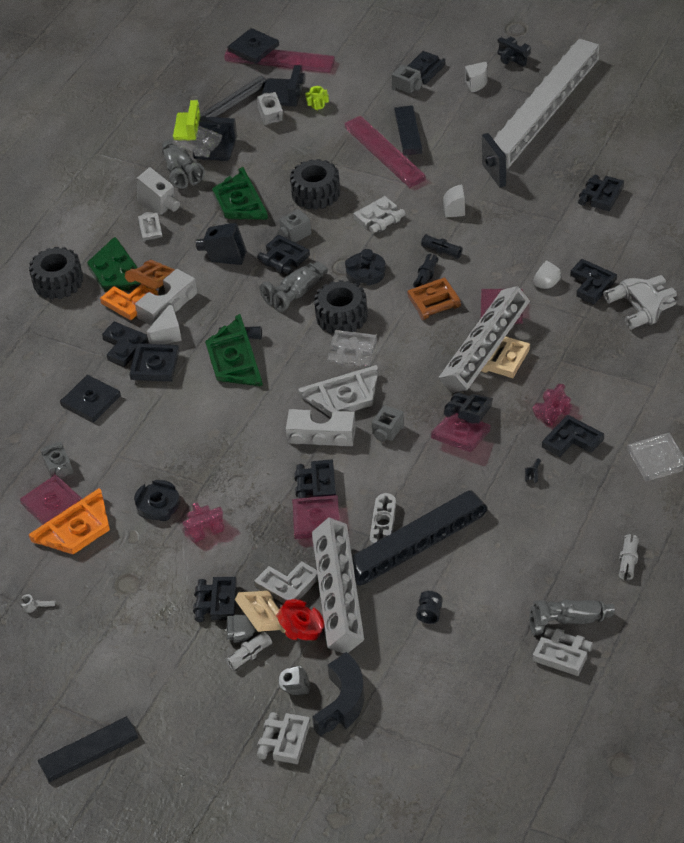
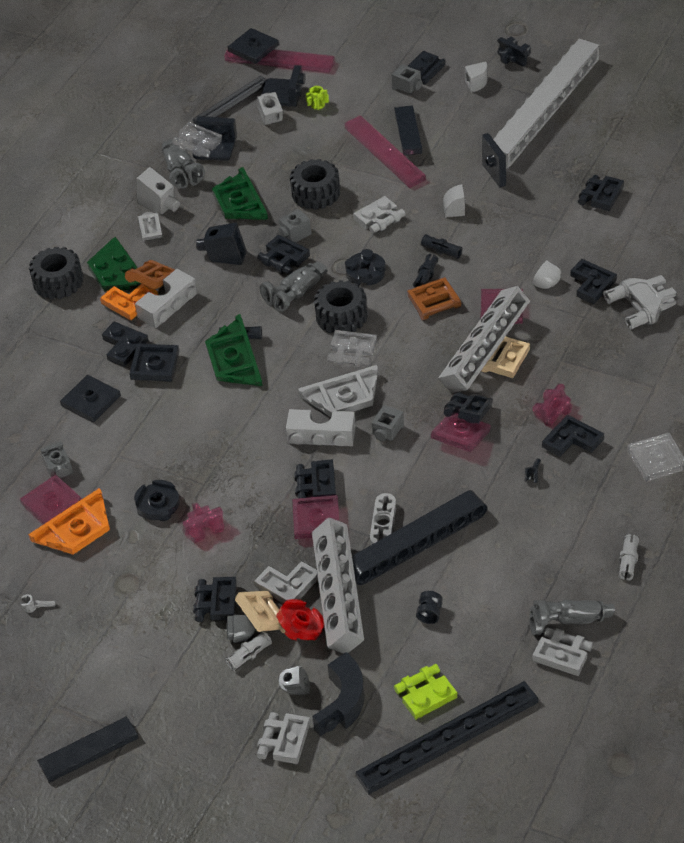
light grey slope [147,305,181,345] -> none
lime panel [173,100,200,140] -> none
none -> black tile [355,681,538,795]
none -> lime plate [394,664,457,720]

